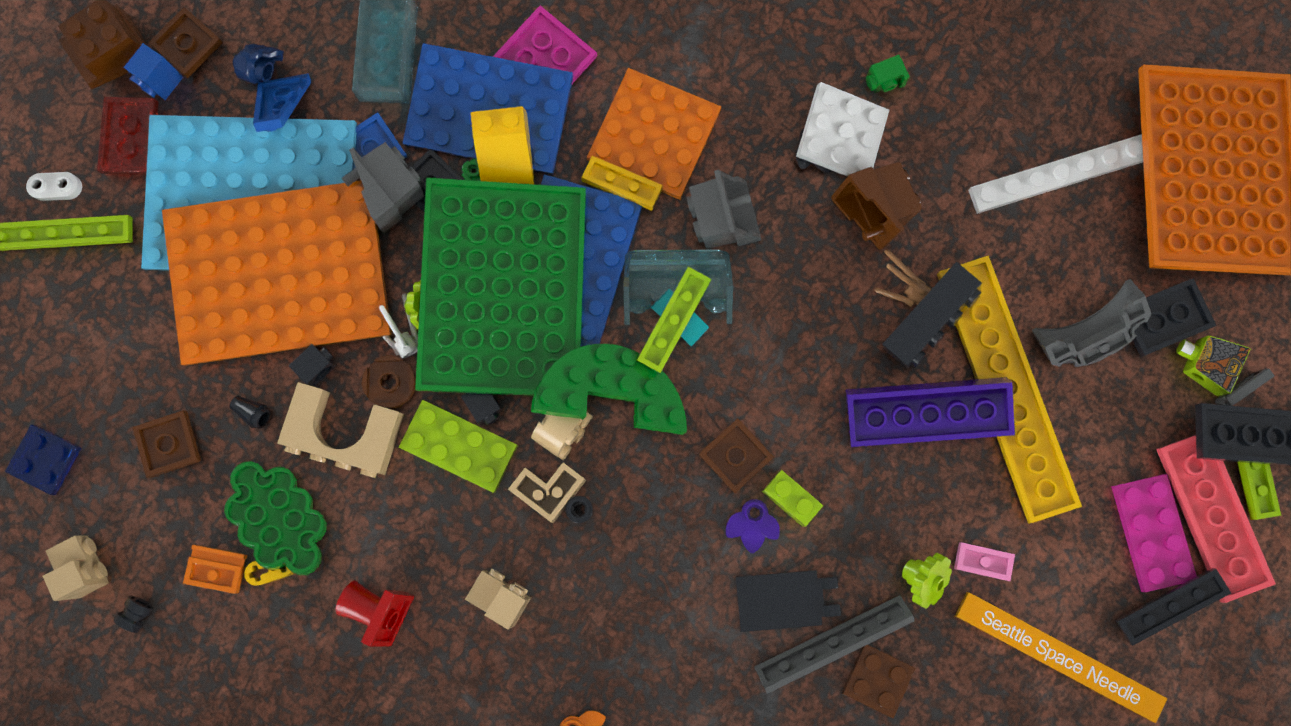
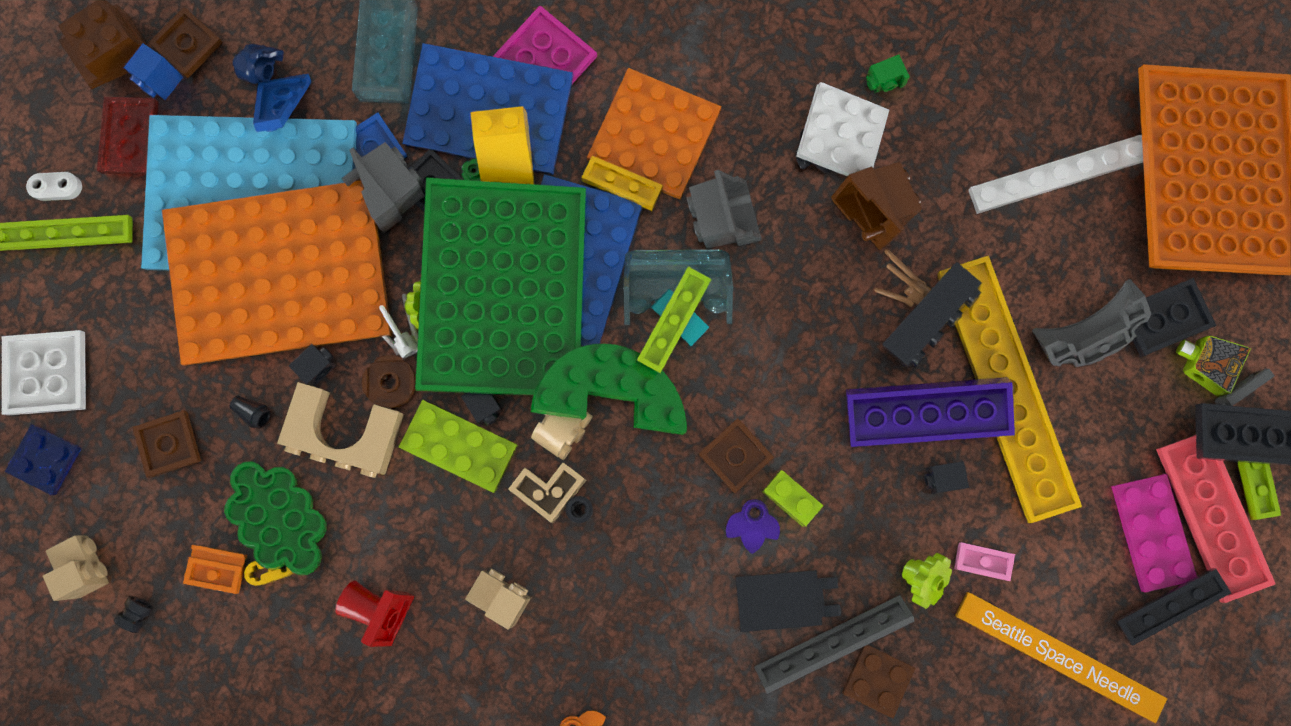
none -> white plate [2,330,86,415]
none -> black brick [924,461,969,494]

